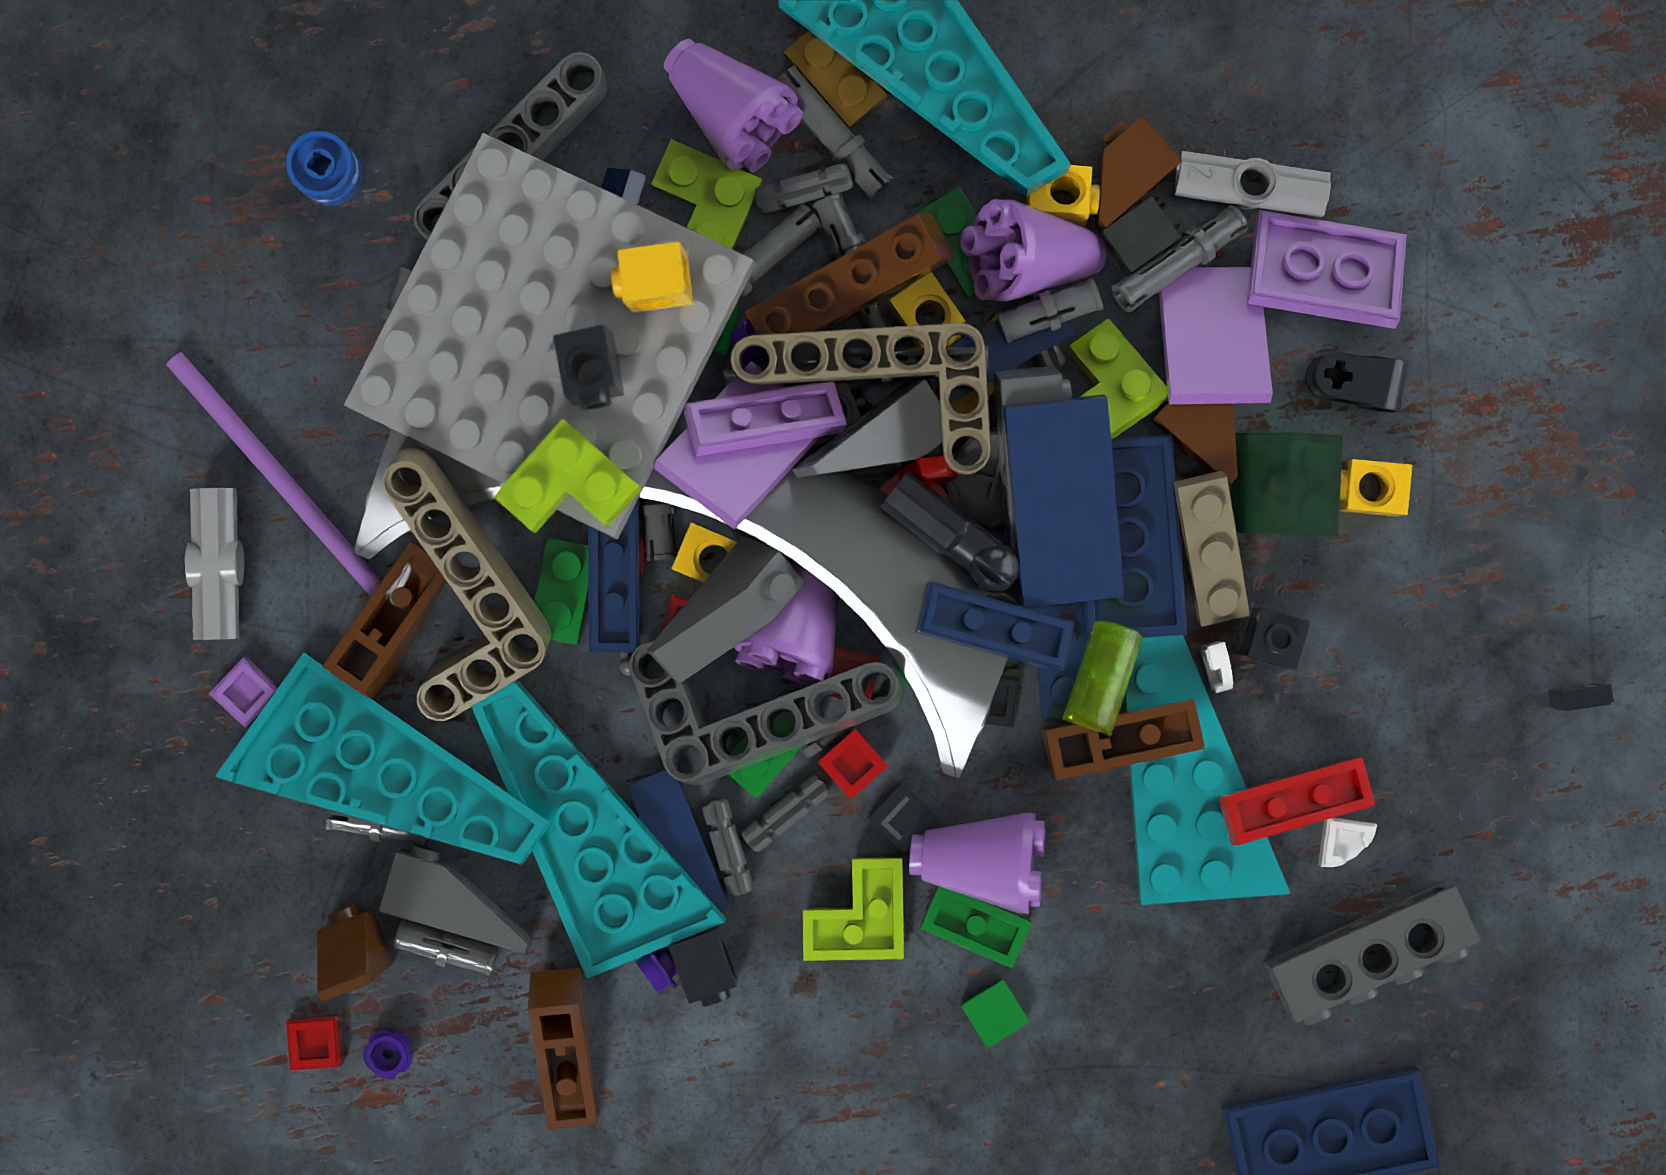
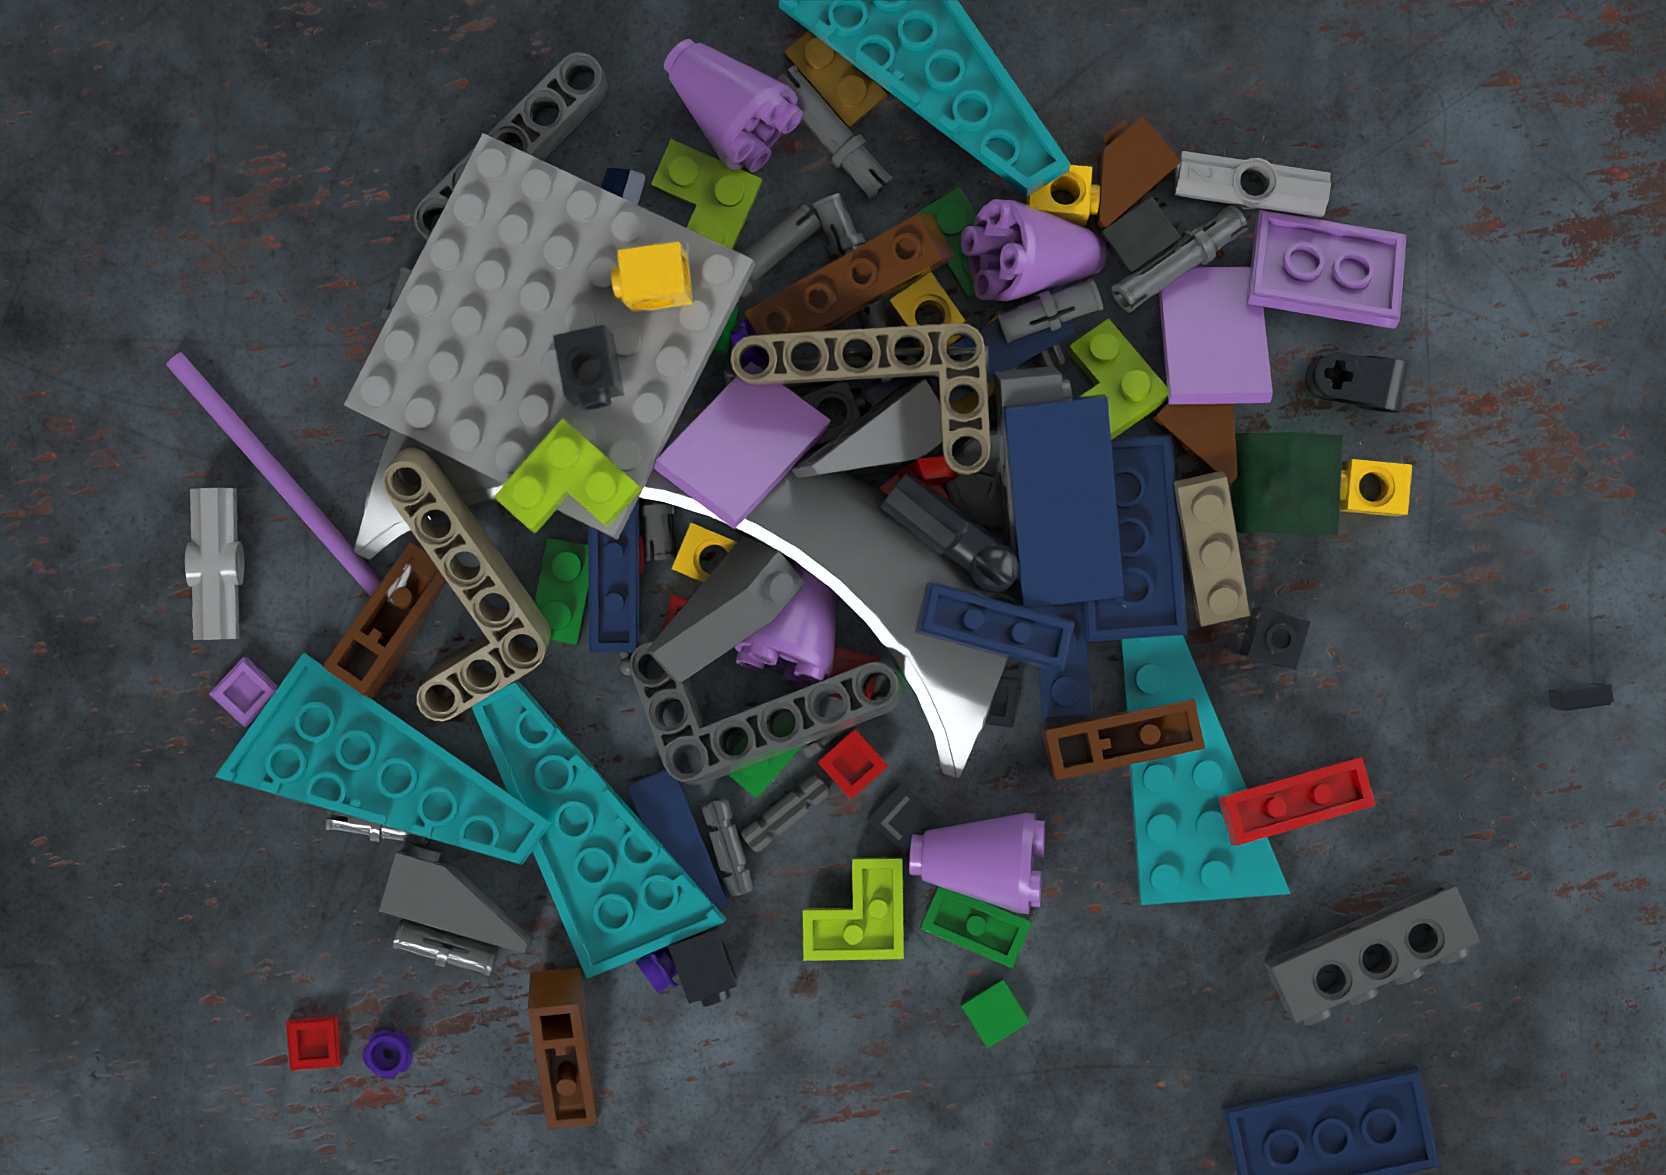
blue wheel [286,131,363,206] -> none
reddish brown slope [317,904,394,1002] -> none
medium lavender tile [684,380,847,457] -> none
dark grey axle [755,163,853,214] -> none
clear neon green brick [1062,621,1143,736] -> none
white tile [1199,641,1233,694] -> none
white tile [1318,817,1377,867] -> none

